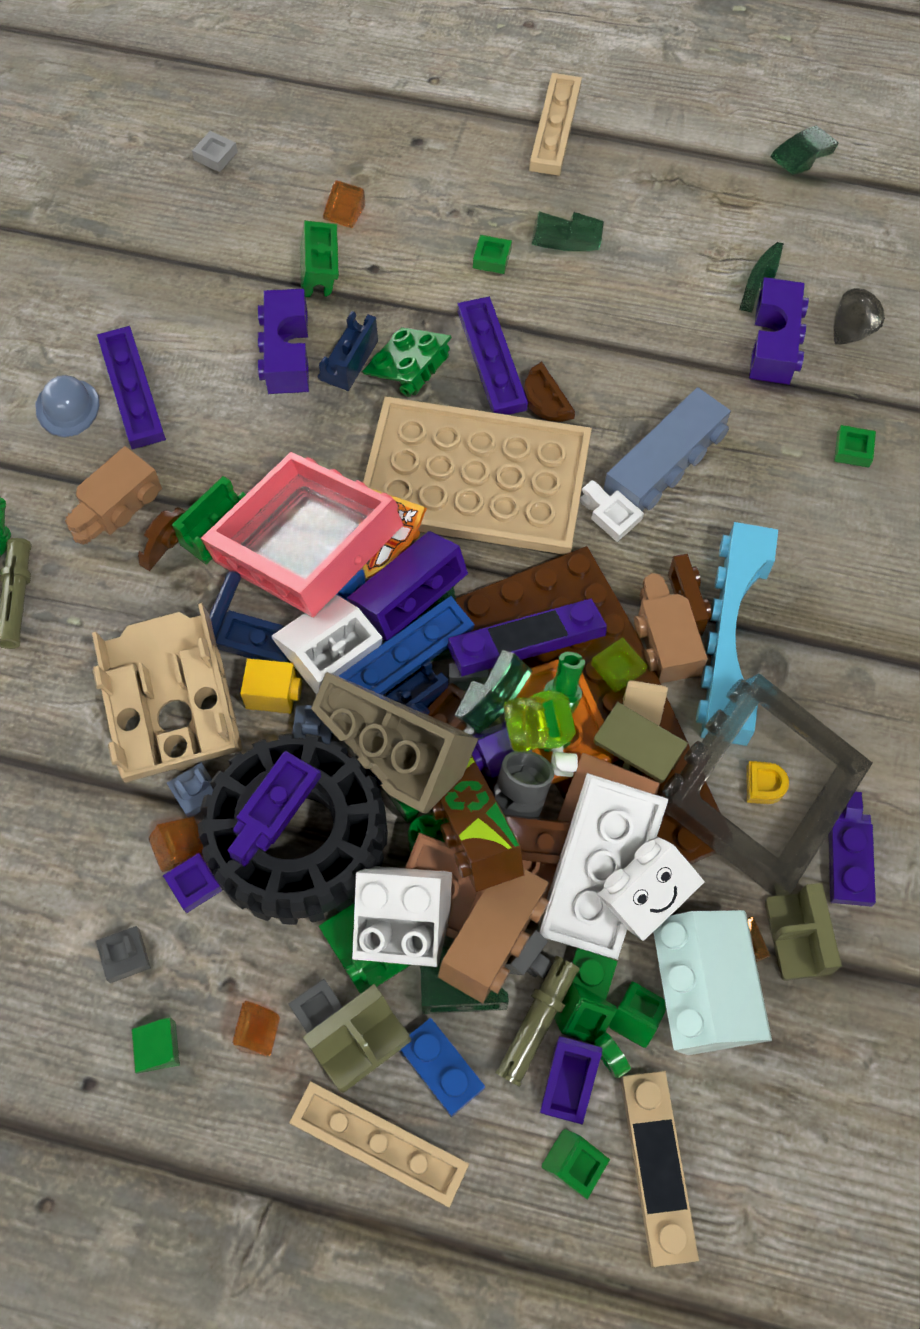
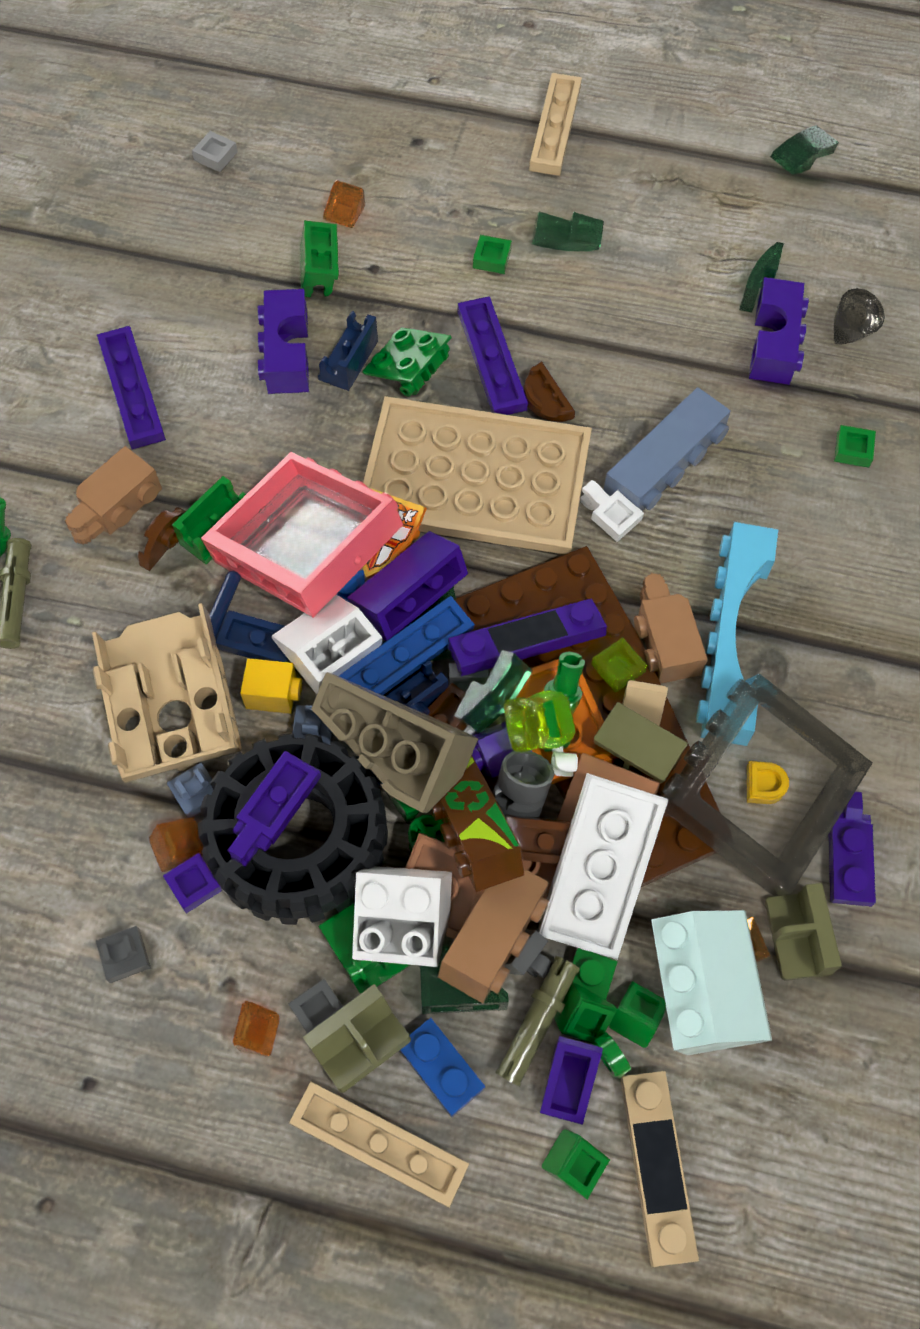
sand blue hat [35,375,100,437] -> none
green slope [132,1017,180,1074] -> none
white brick [597,837,705,941] -> none
reddish brown plate [668,553,712,636] -> none

